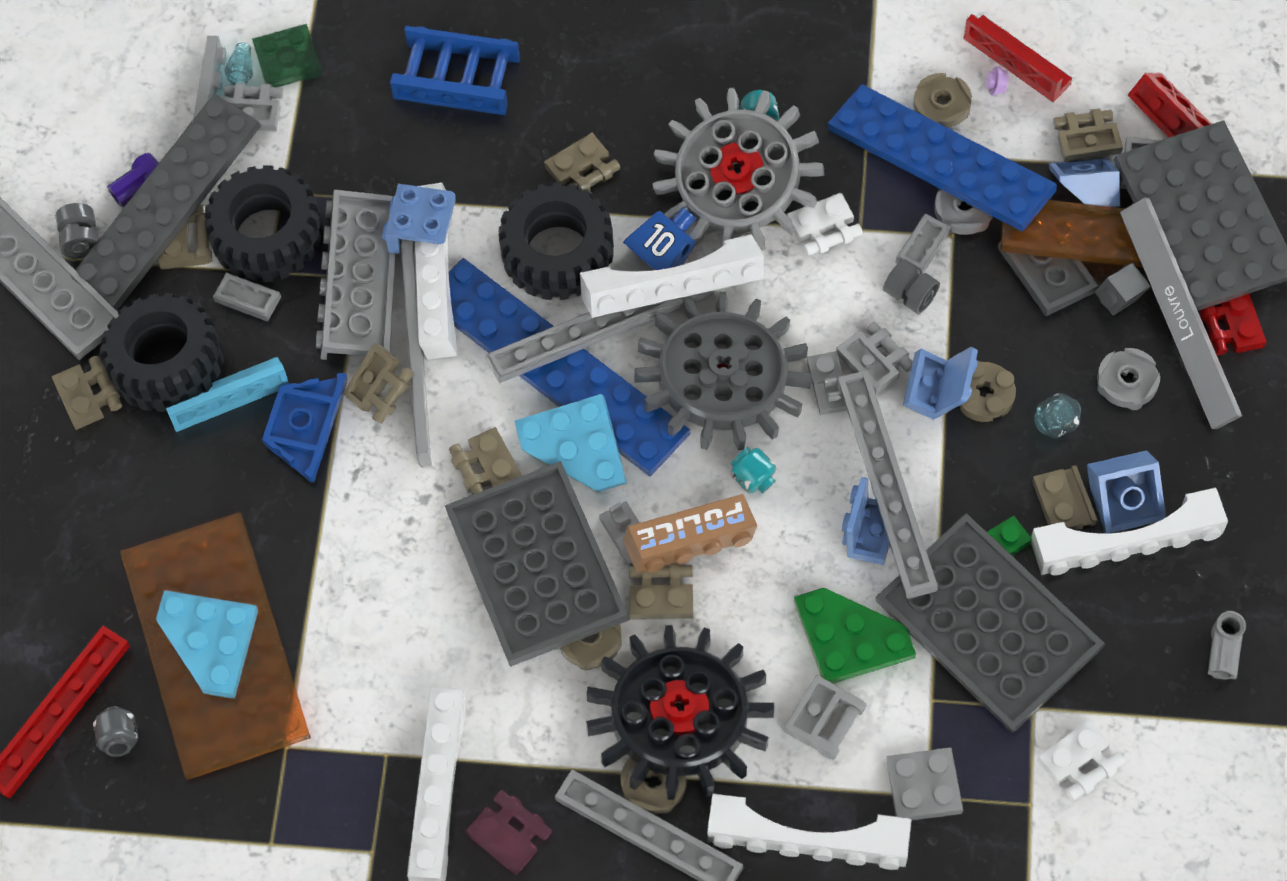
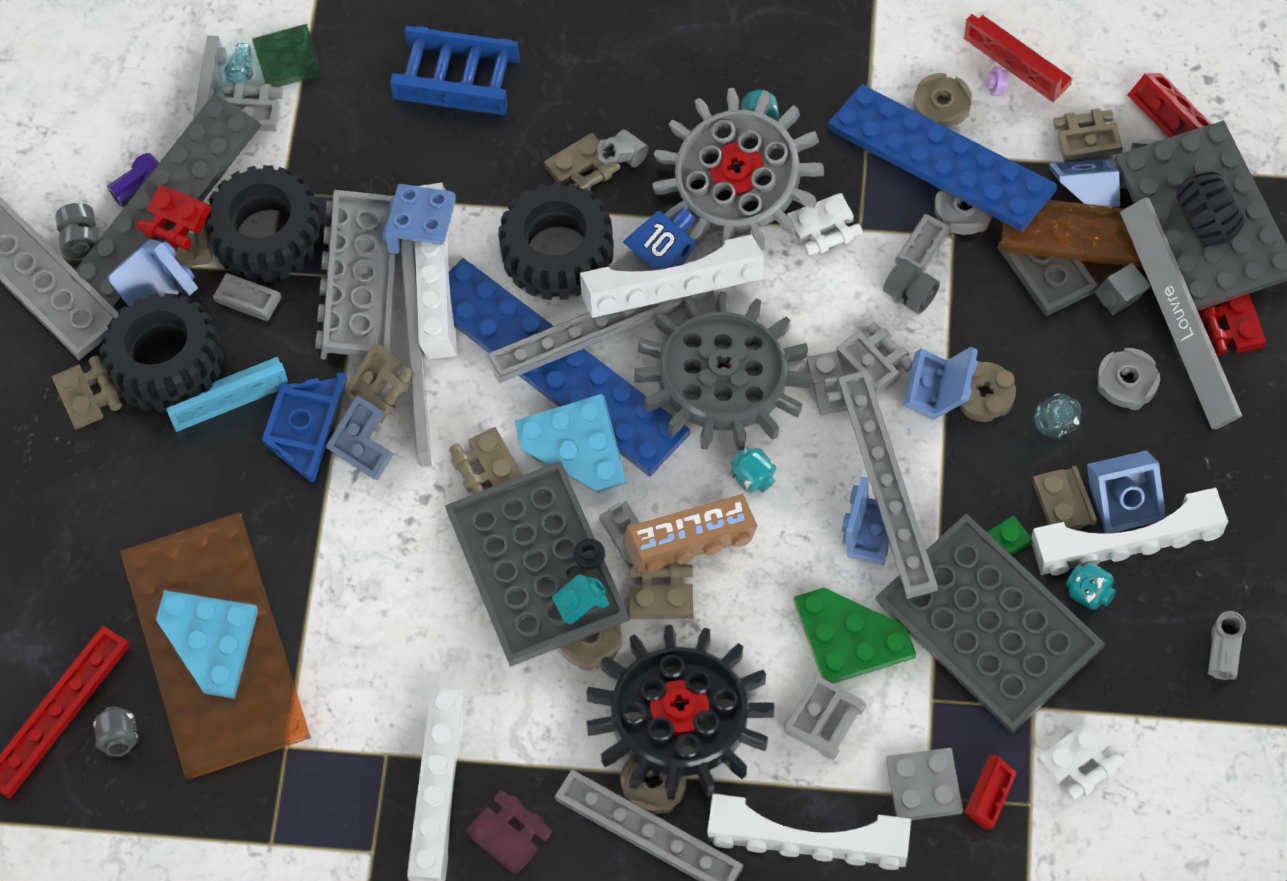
none -> medium blue bracket [107,239,198,307]
none -> red plate [136,184,212,250]
none -> sand blue plate [325,395,394,480]
none -> teal bracket [552,574,609,624]
none -> black plate [573,539,605,570]
none -> light grey piece [596,129,649,167]
none -> red plate [965,755,1017,830]
none -> teal head [1066,562,1116,610]
none -> black wheel [1176,171,1244,246]

